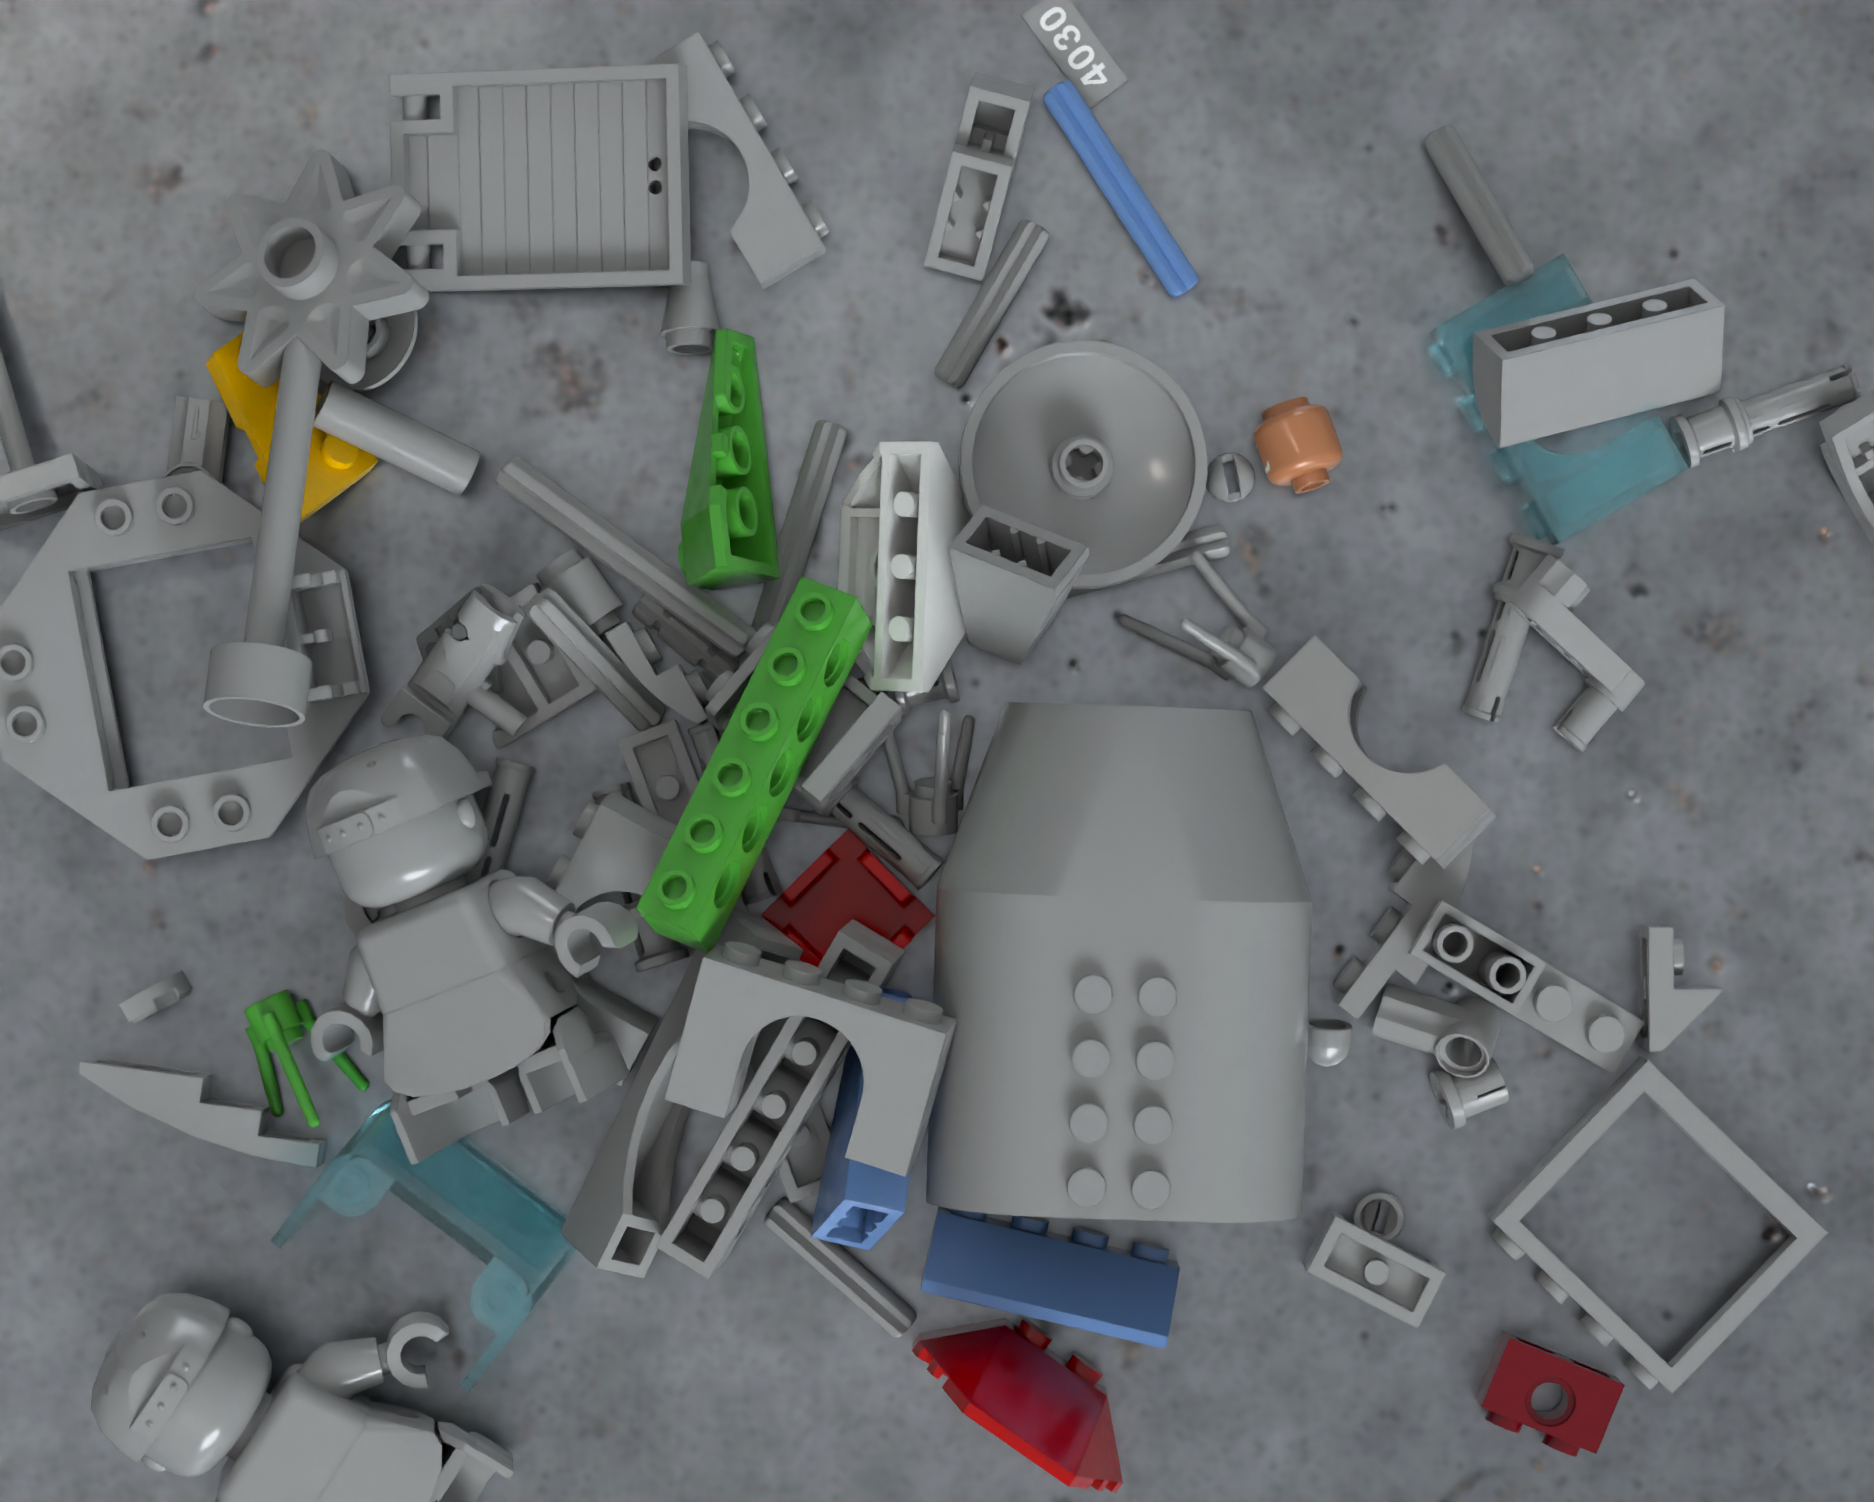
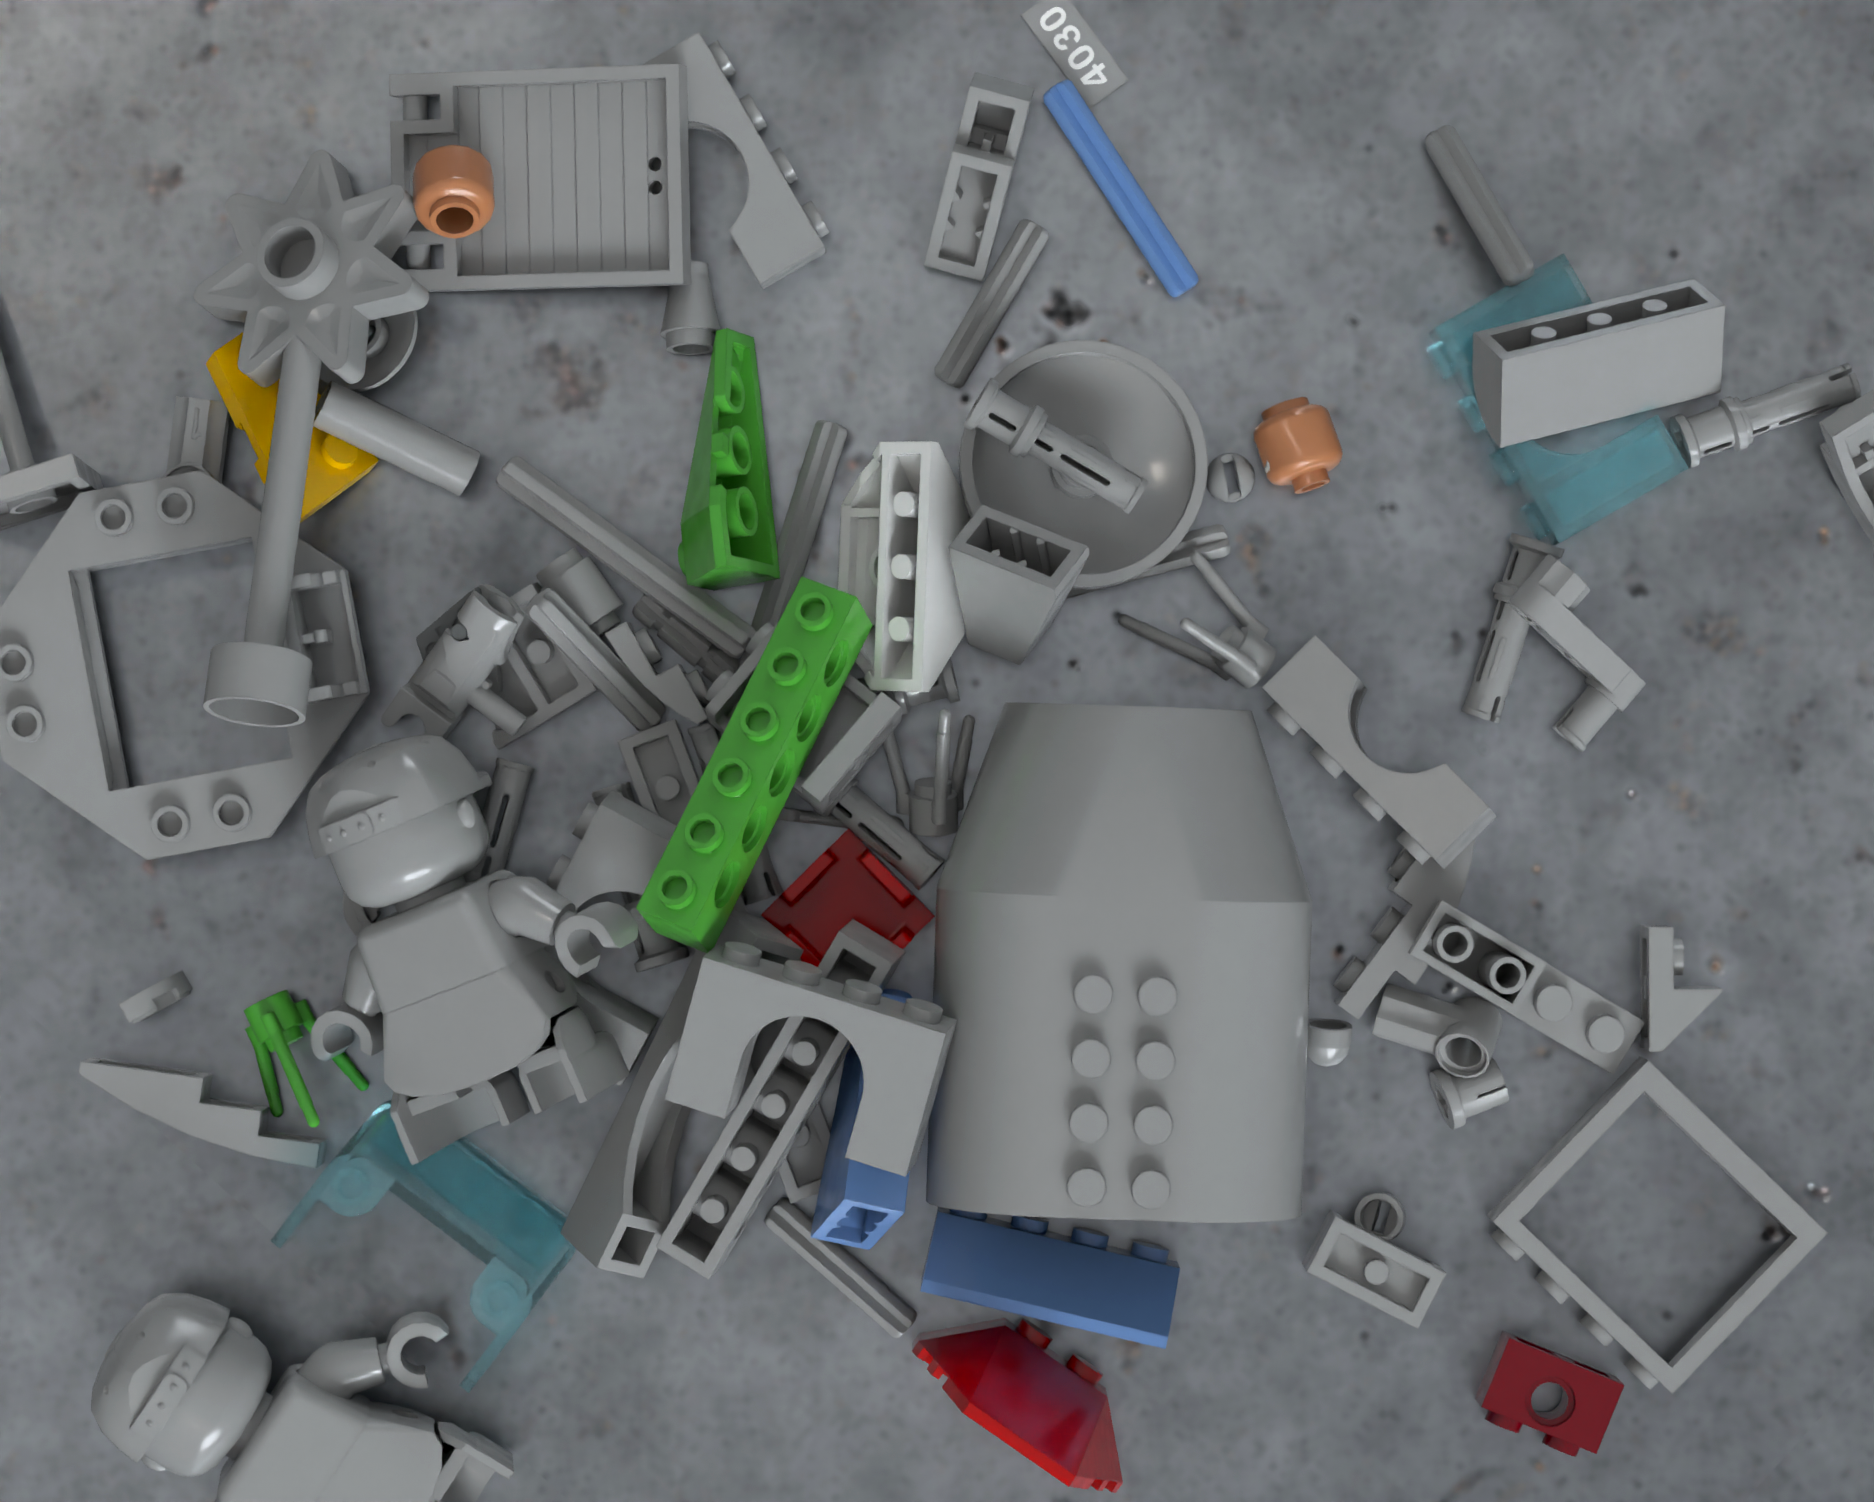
none -> nougat head [412,145,495,239]
none -> light grey pin [963,378,1148,514]

